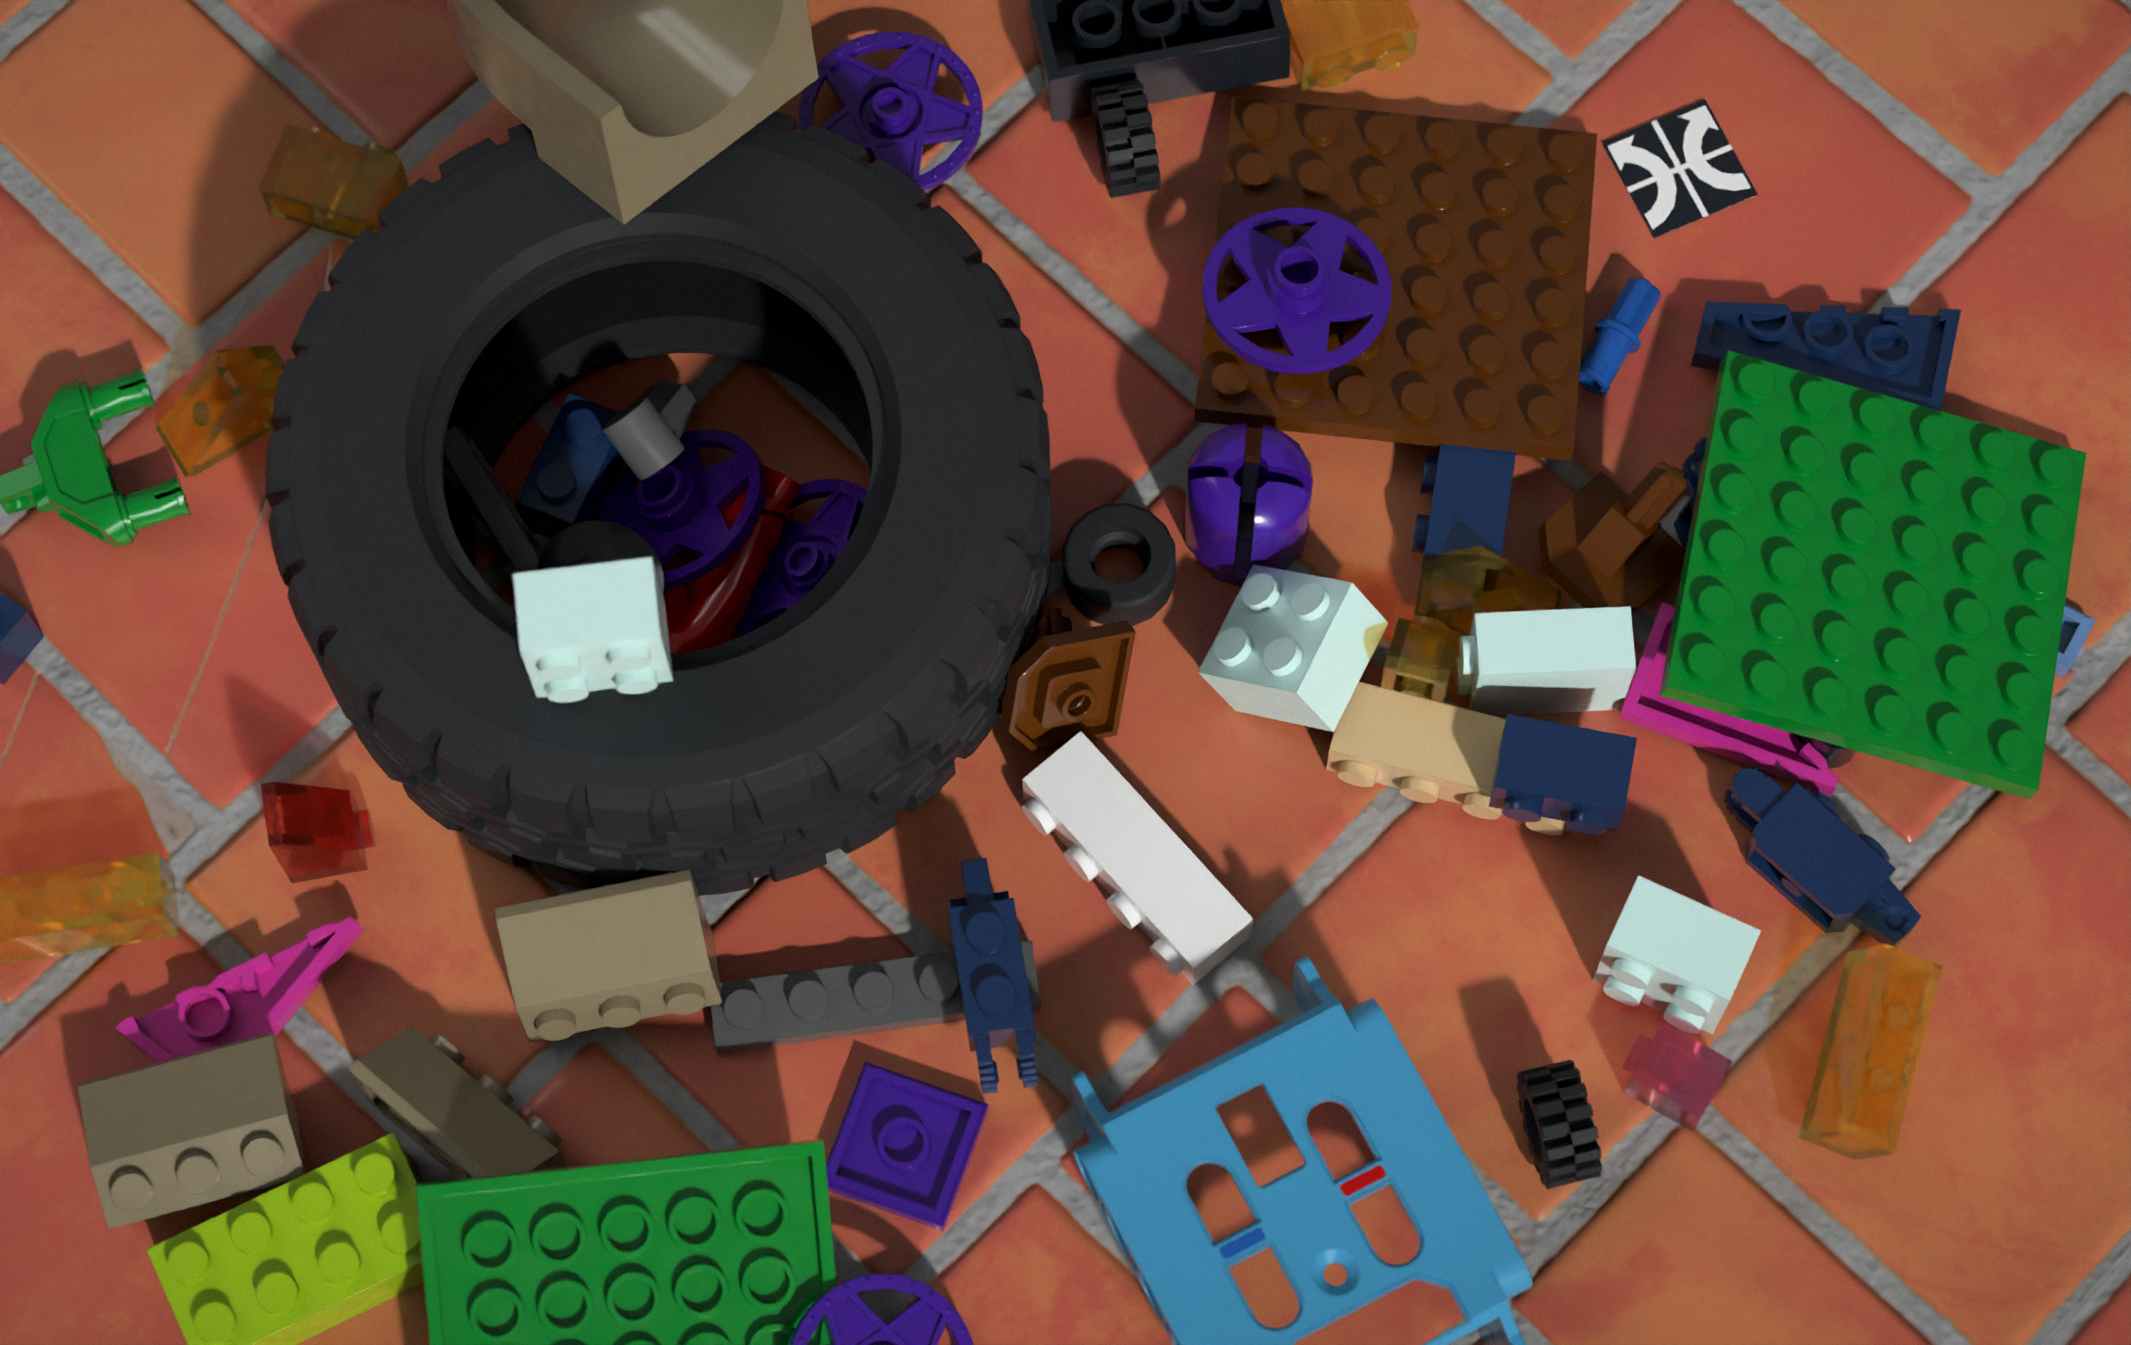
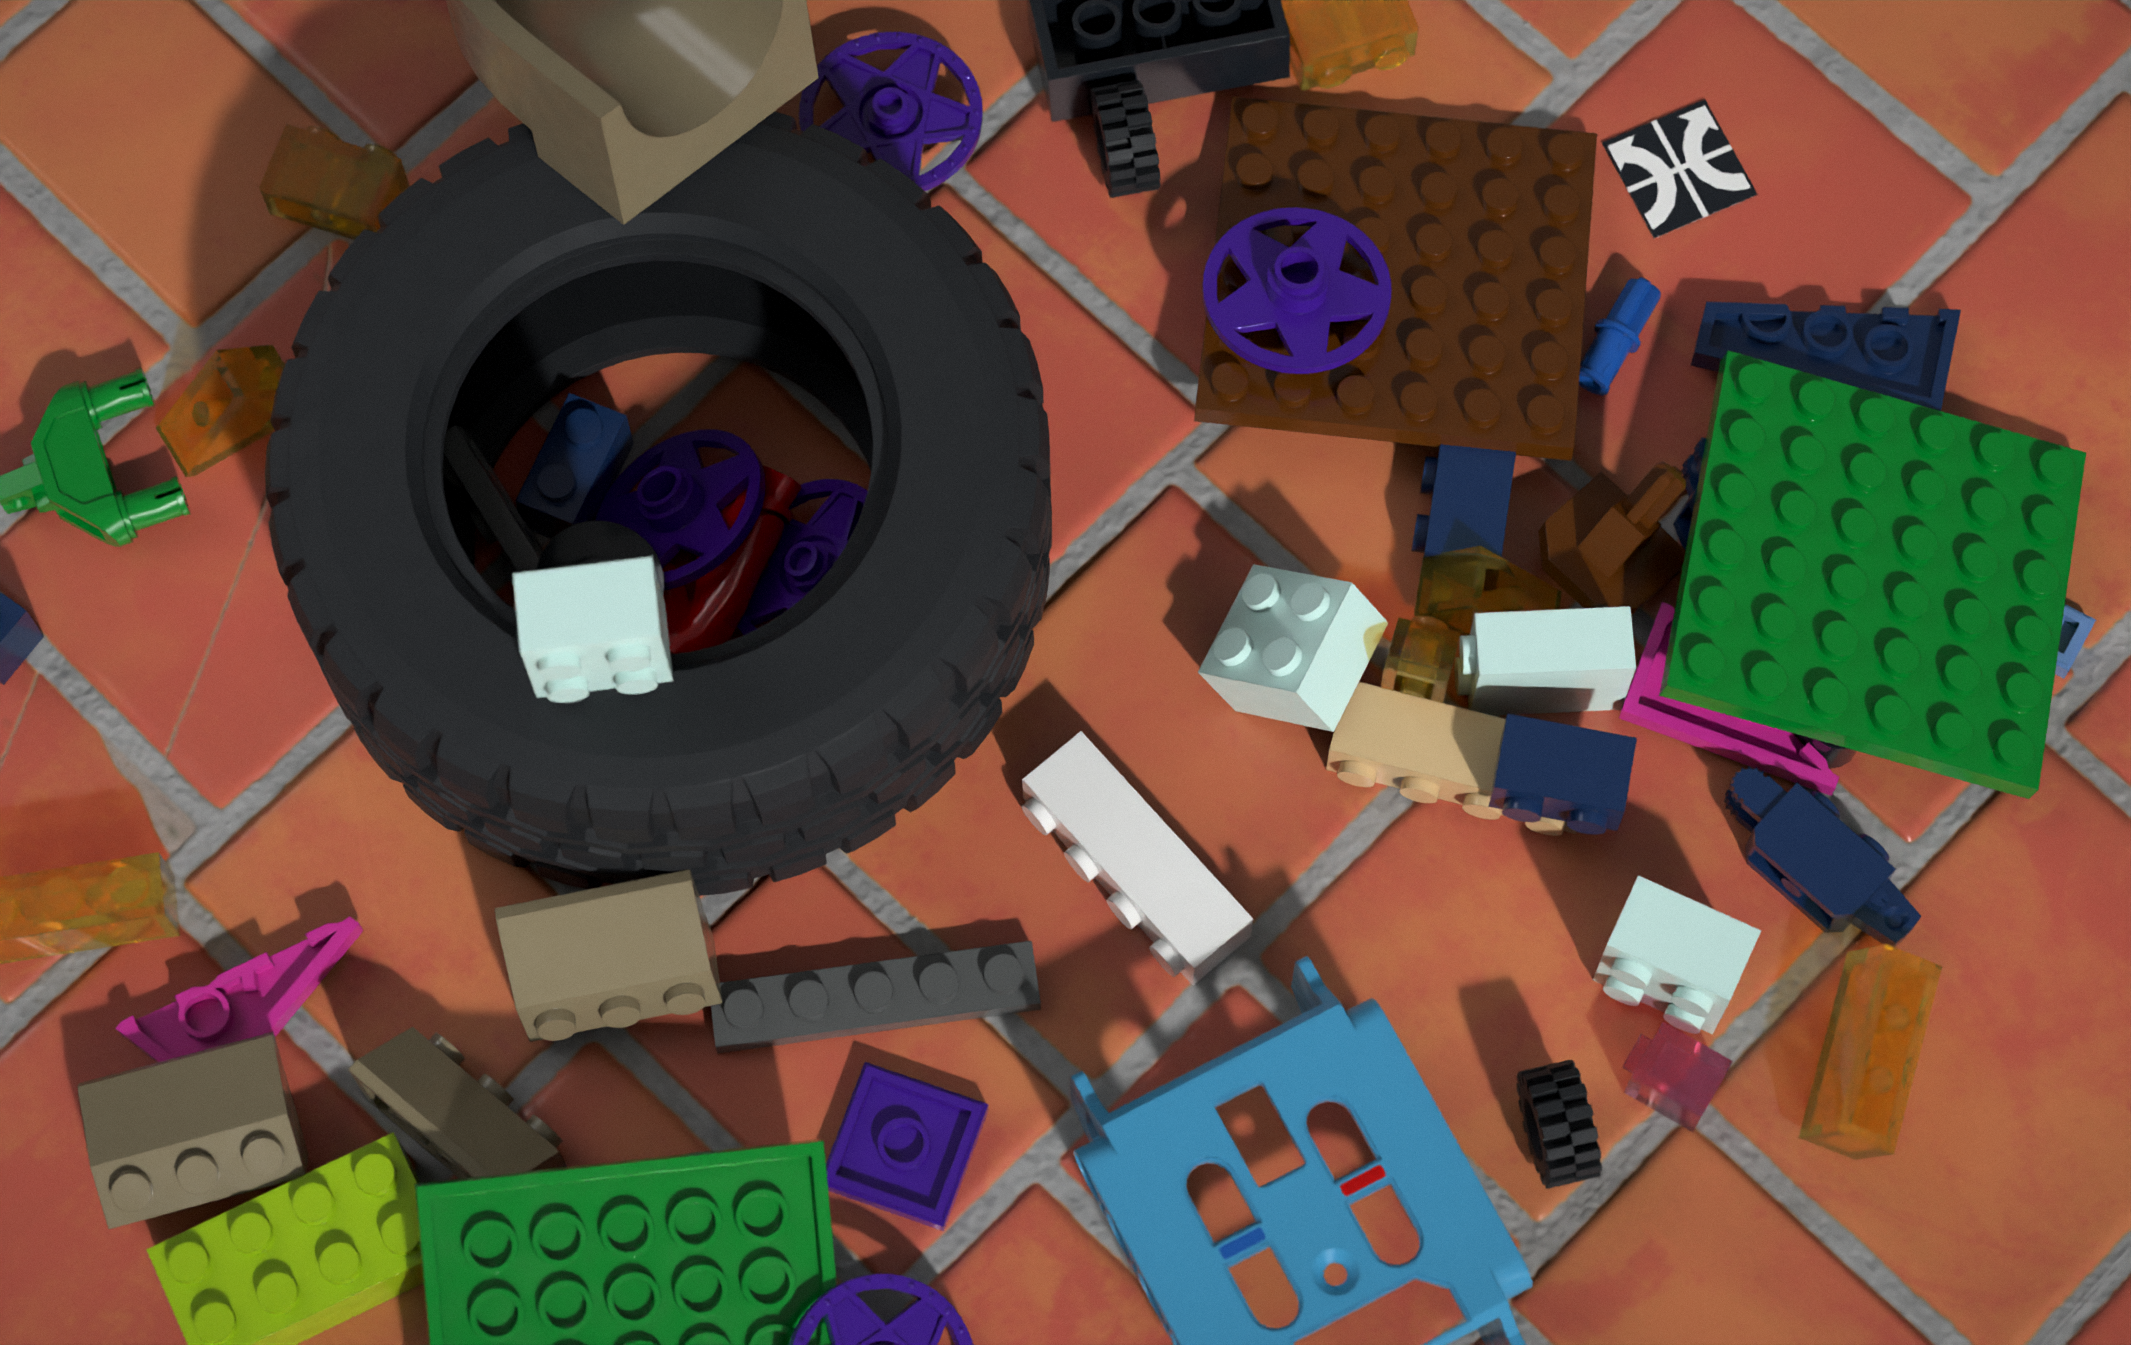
clear red slope [261,782,376,883] -> none
dark grey piece [601,379,696,481] -> none
dark blue hinge [948,858,1039,1094] -> none
reddish brown piece [1000,607,1136,752] -> none
black tyre [1063,503,1176,626] -> none
dark purple cylinder [1183,423,1313,587] -> none

